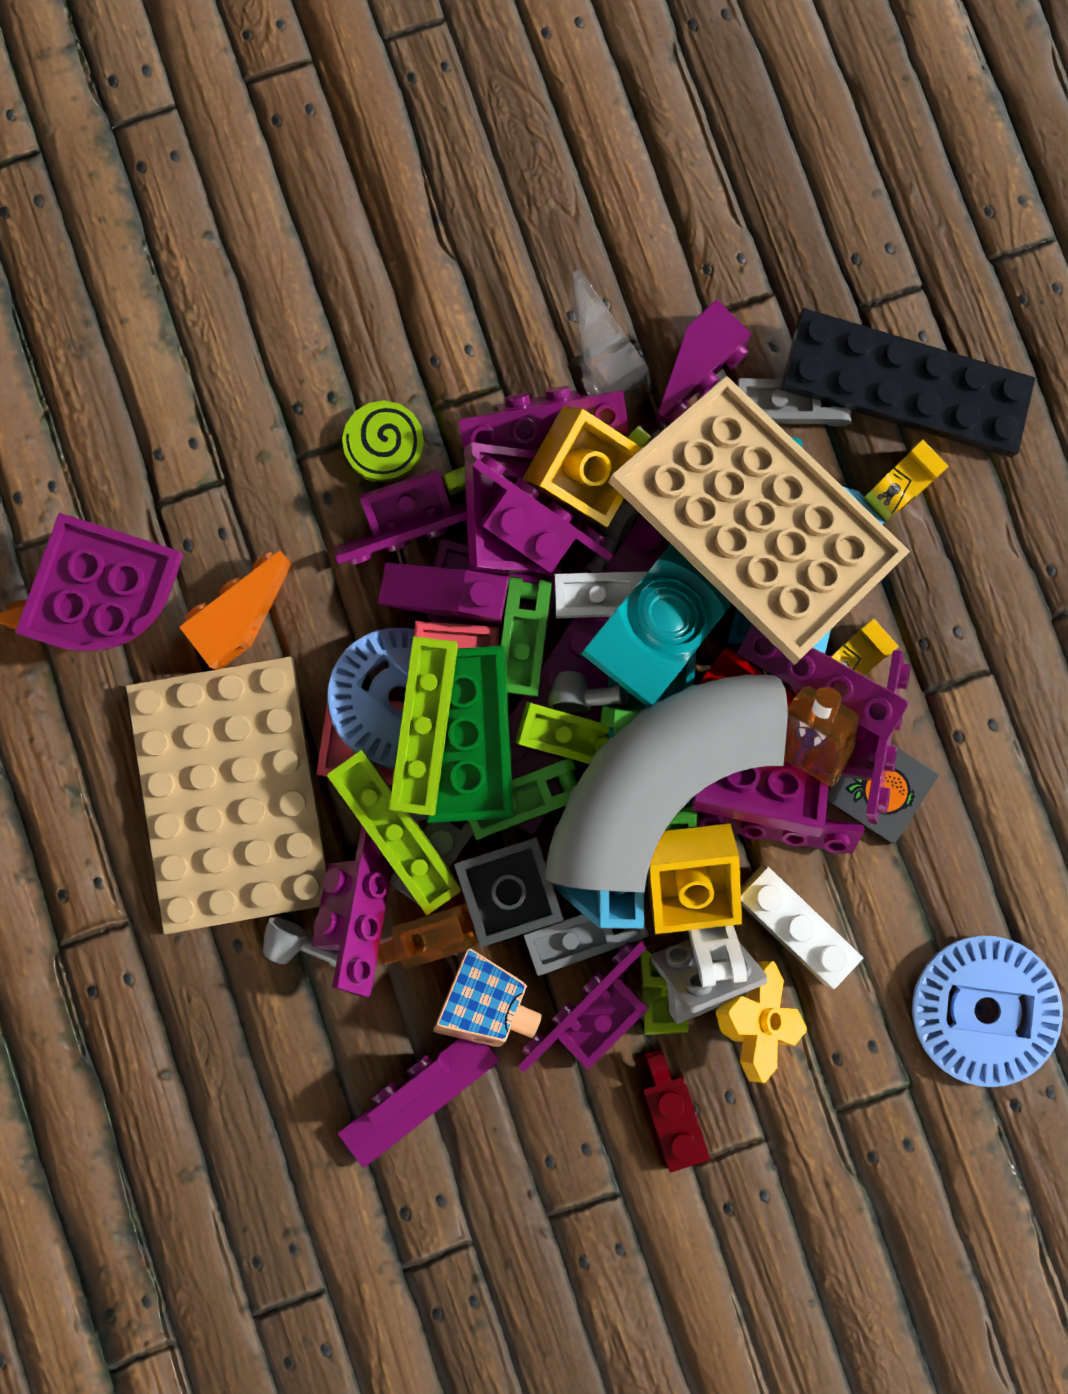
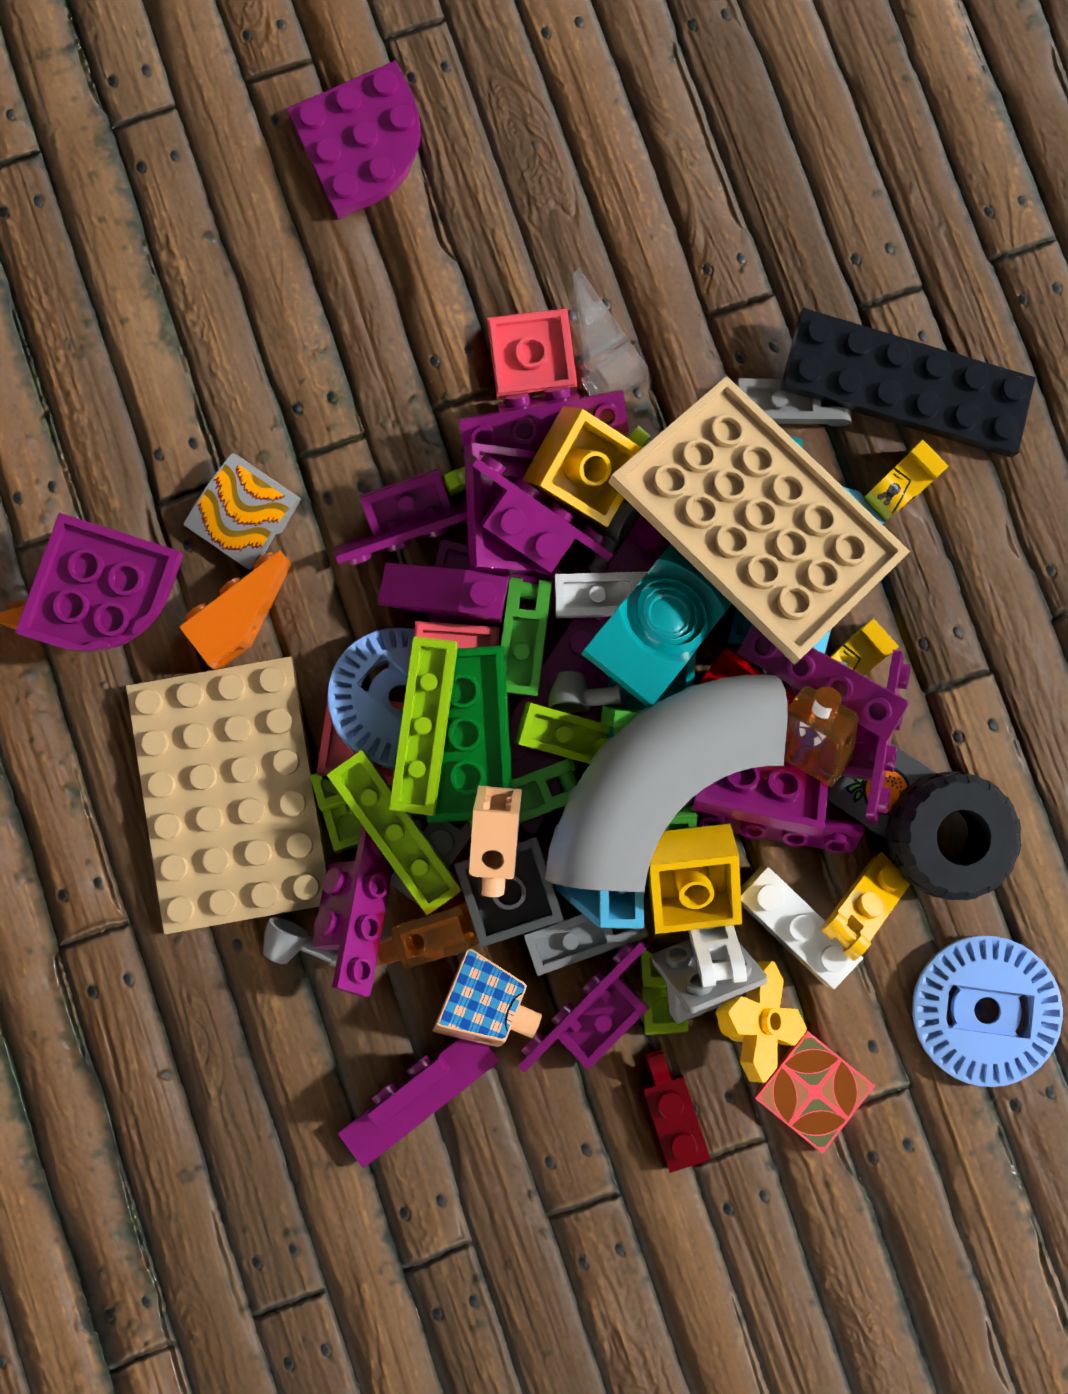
lime tile [342,400,424,483] -> none
magenta slope [655,299,751,429] -> none
none -> slope [183,453,301,570]
none -> magenta plate [287,60,421,220]
none -> lime slope [310,773,362,854]
none -> light nougat torso [469,786,522,897]
none -> coral tile [487,308,578,401]
none -> tile [753,1030,875,1154]
none -> yellow plate [820,852,910,961]
none -> black tyre [886,772,1022,901]

